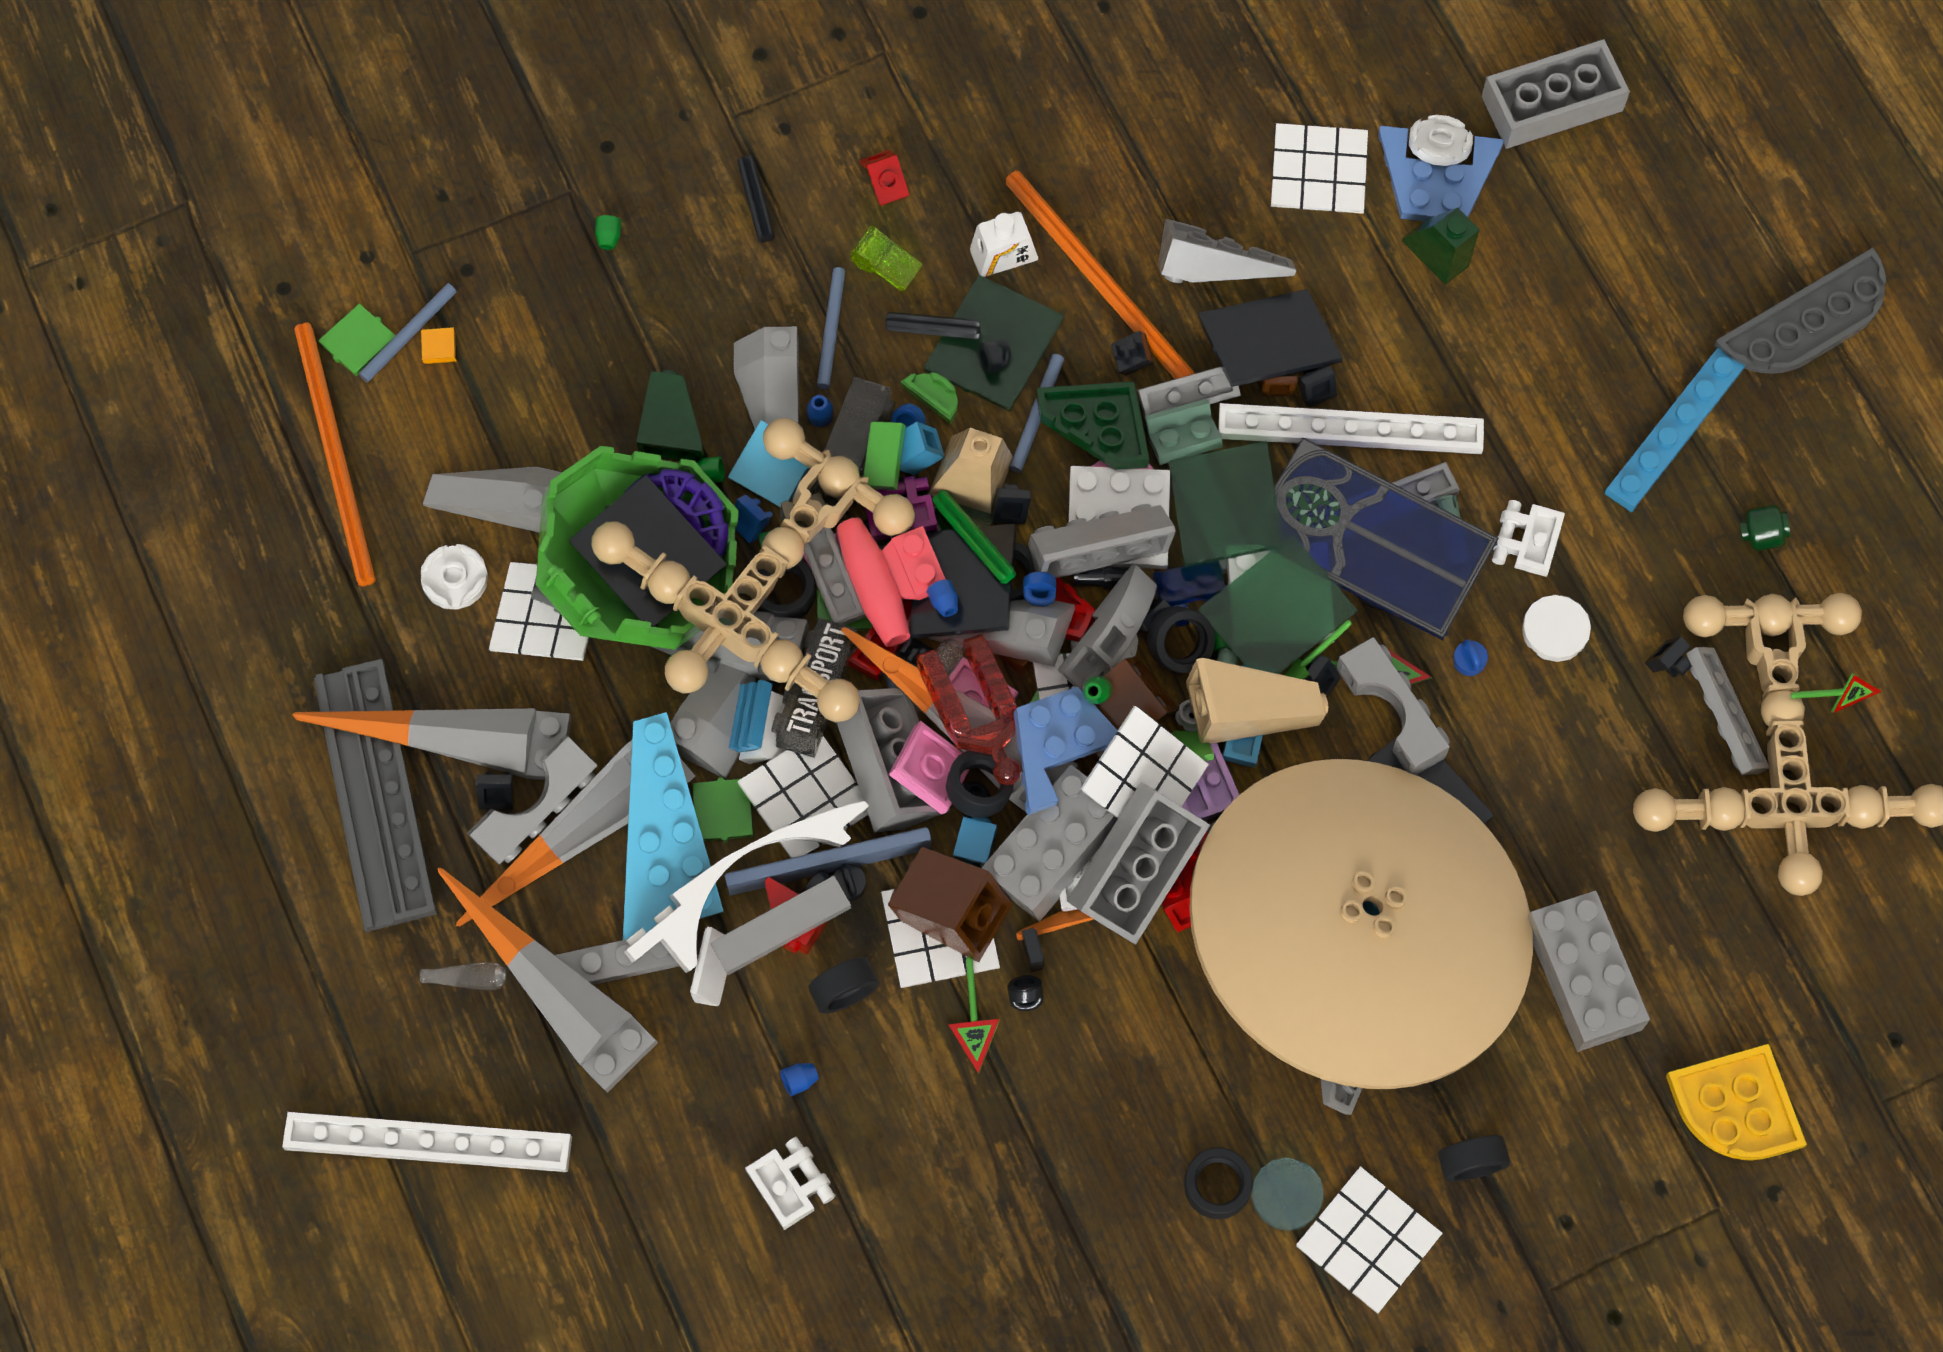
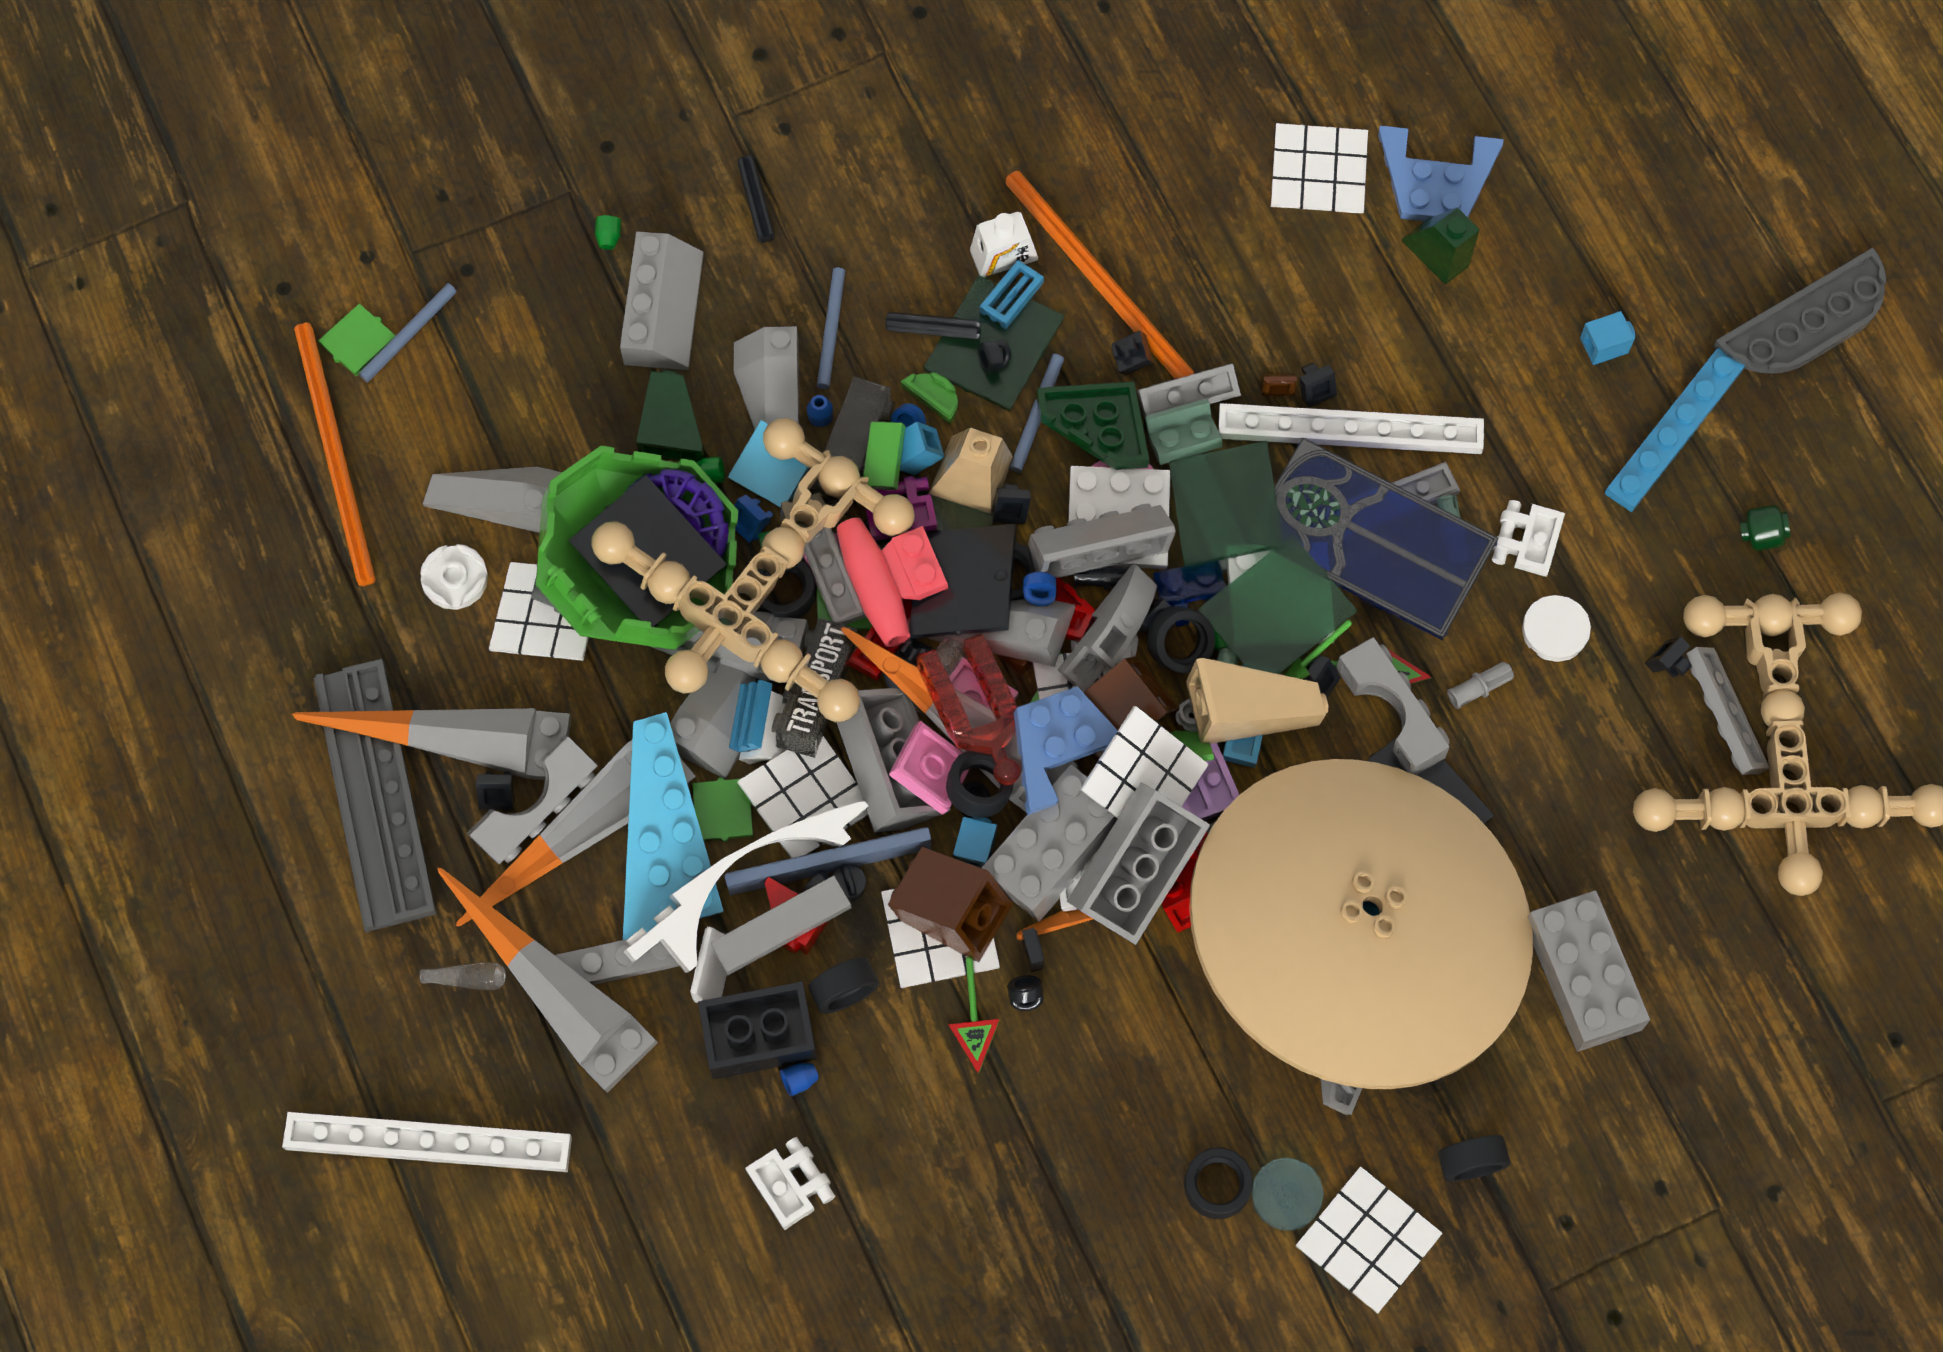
light orange tile [421,327,456,364] -> none
clear neon green plate [850,225,923,292] -> none
red bracket [859,150,909,206] -> none
blue hose [927,579,958,617] -> none
green axle [932,490,1016,584] -> none
green hose [1082,676,1113,704] -> none
wedge [1158,219,1296,283] -> none
black piece [1198,289,1343,387] -> none
white tile [1409,115,1473,166] -> none
blue tile [1453,639,1488,676] -> none
light grey brick [1481,39,1630,149] -> none
yellow plate [1666,1044,1807,1160] -> none
piece [1790,673,1882,713] -> none
none -> light grey slope [620,231,704,370]
none -> black brick [698,981,817,1079]
none -> dark azure tile [979,260,1044,330]
none -> light grey axle [1447,662,1514,709]
none -> dark azure brick [1580,311,1635,365]

